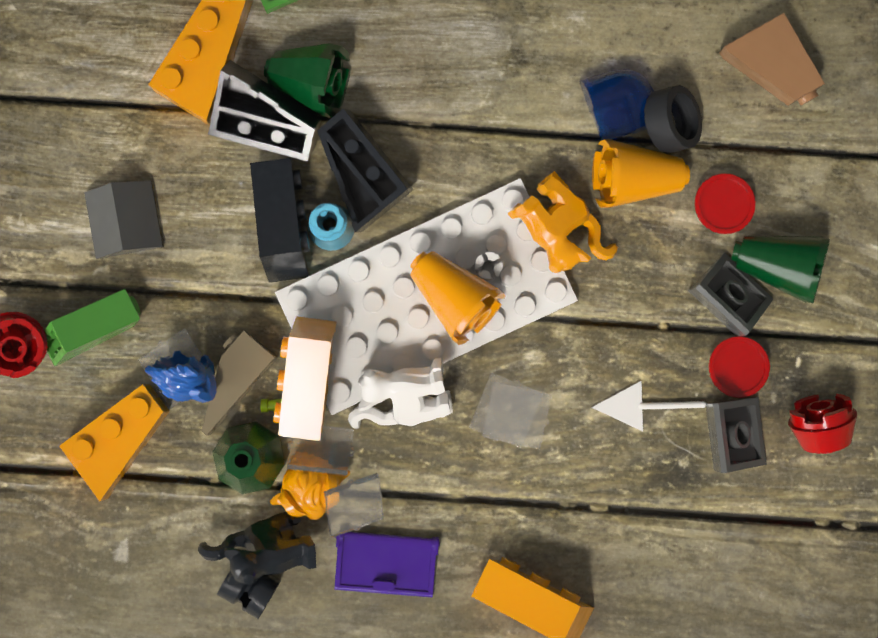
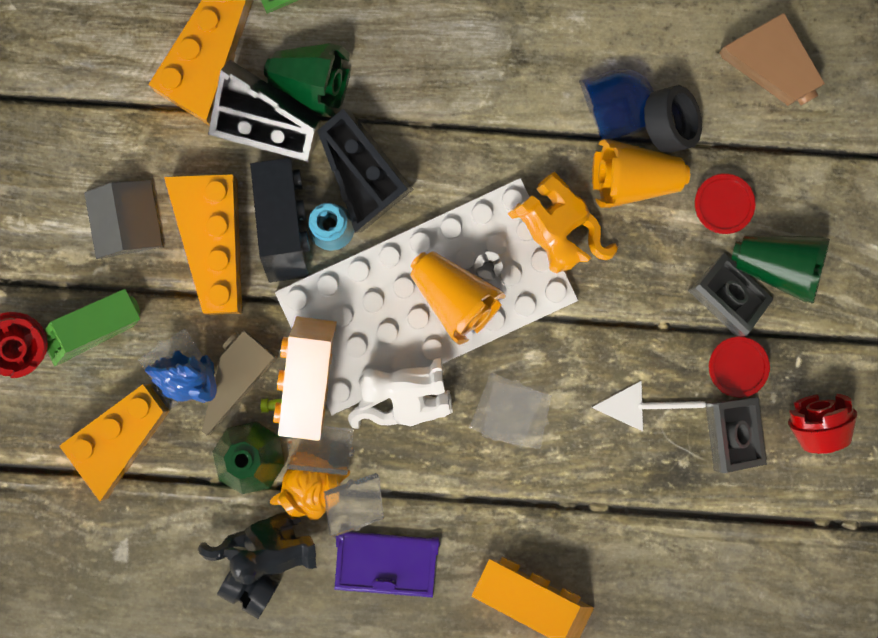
none -> light orange wedge [164,174,242,315]

